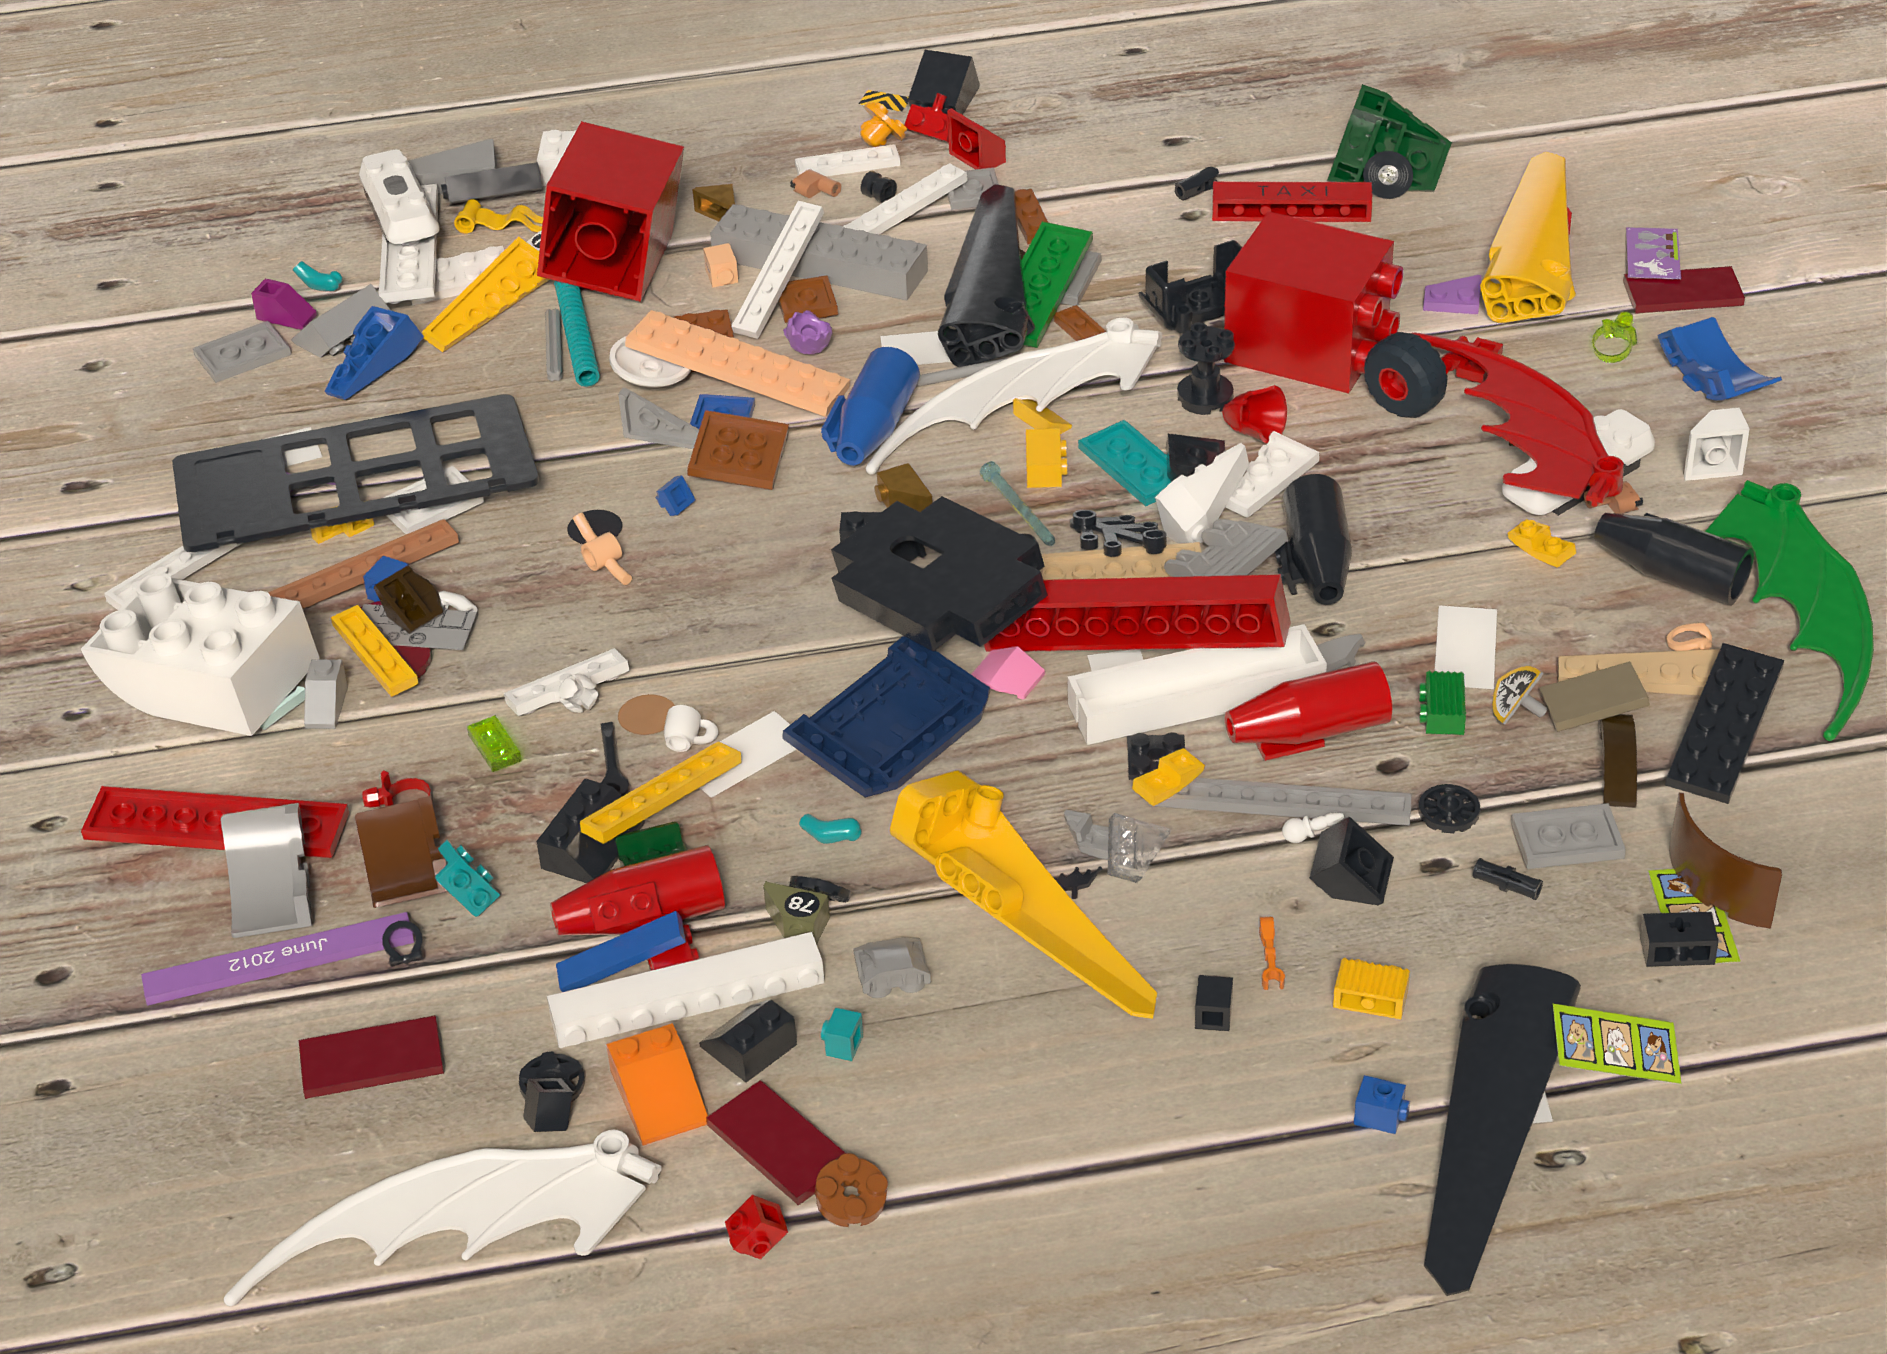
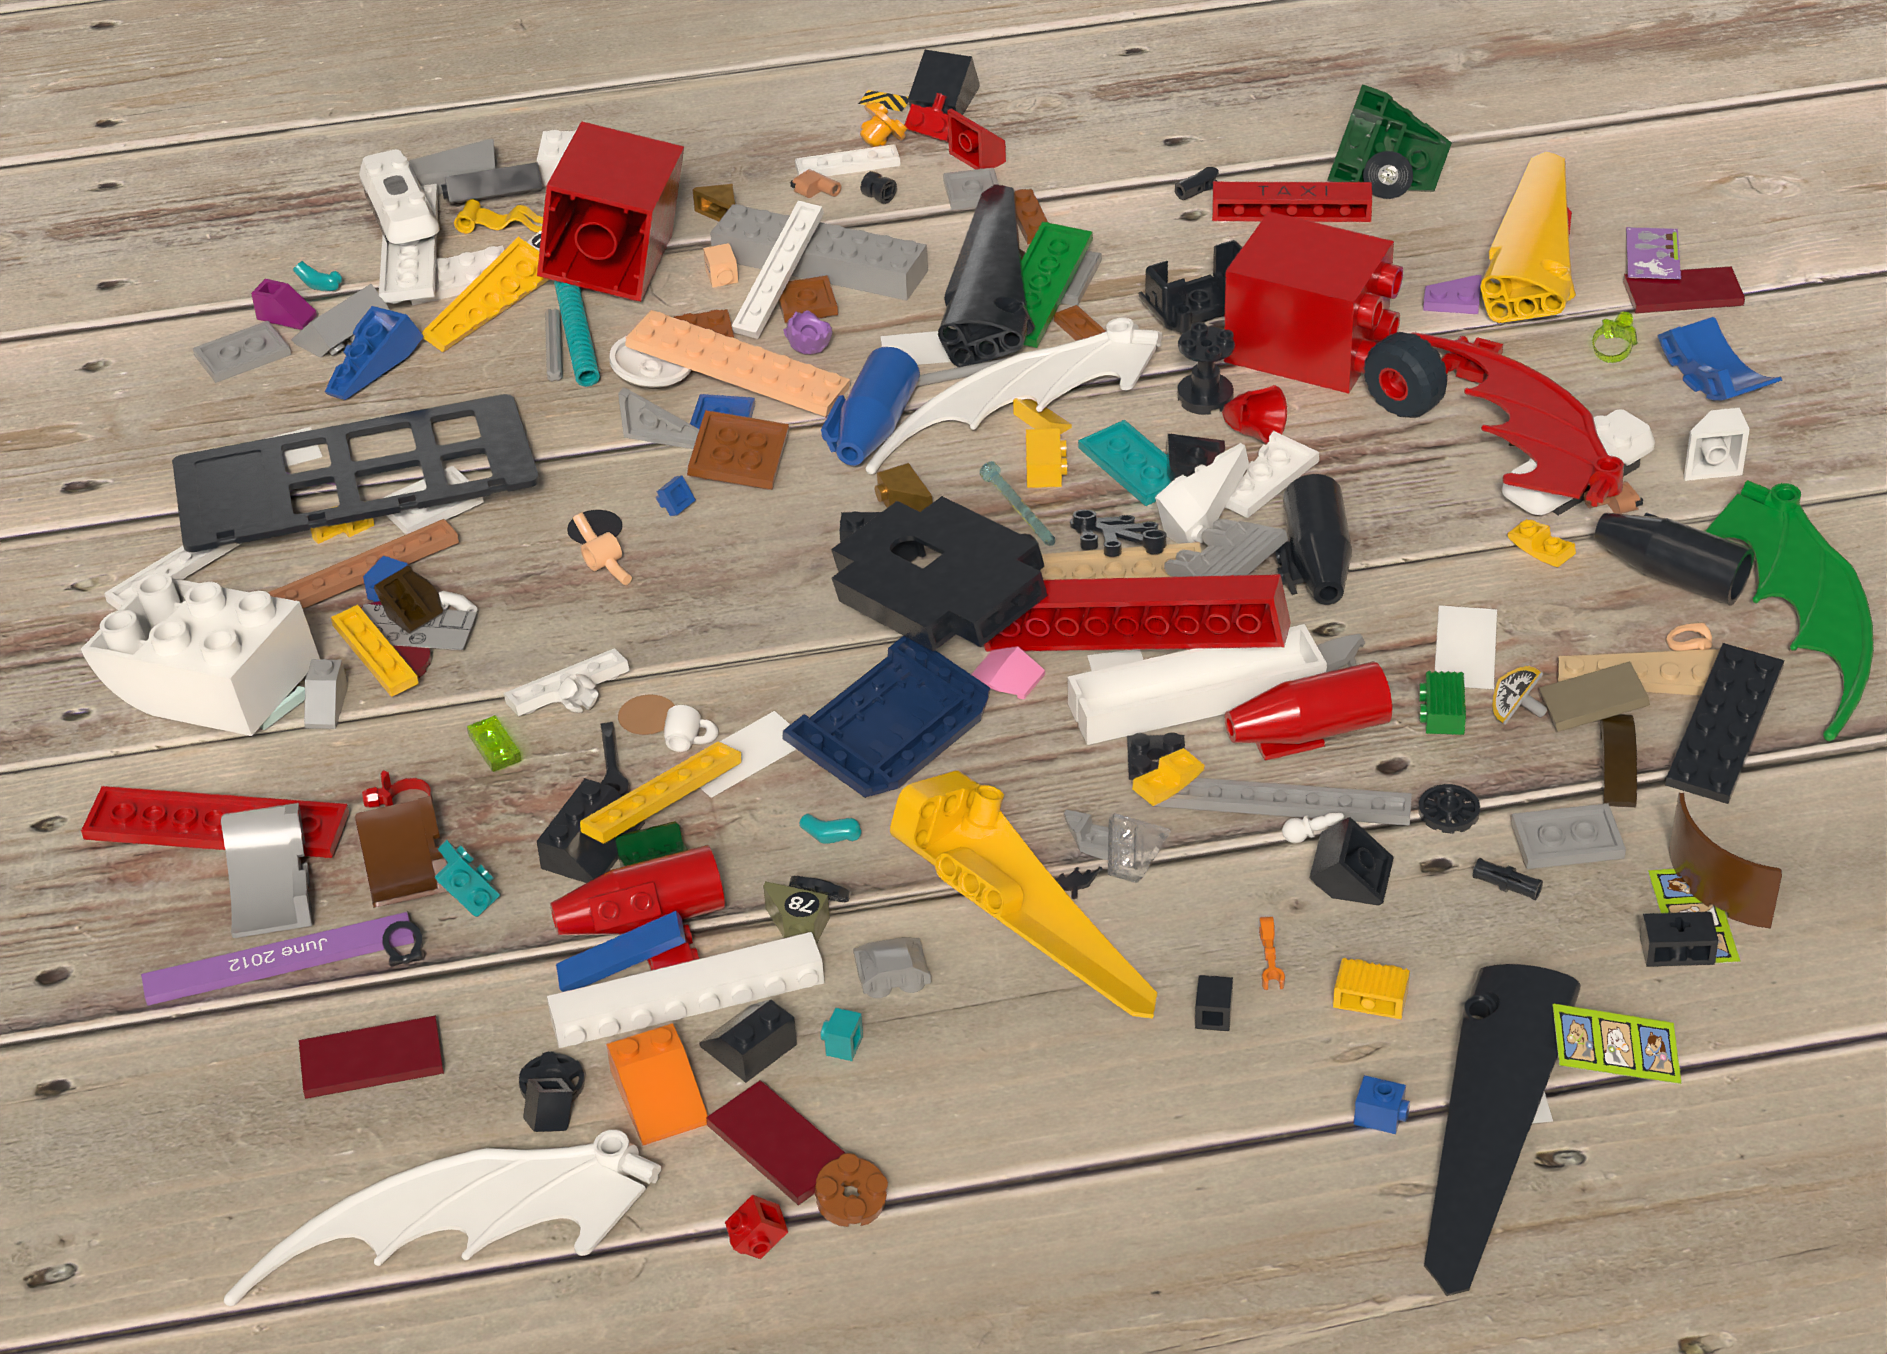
white plate [843,163,968,235] -> none

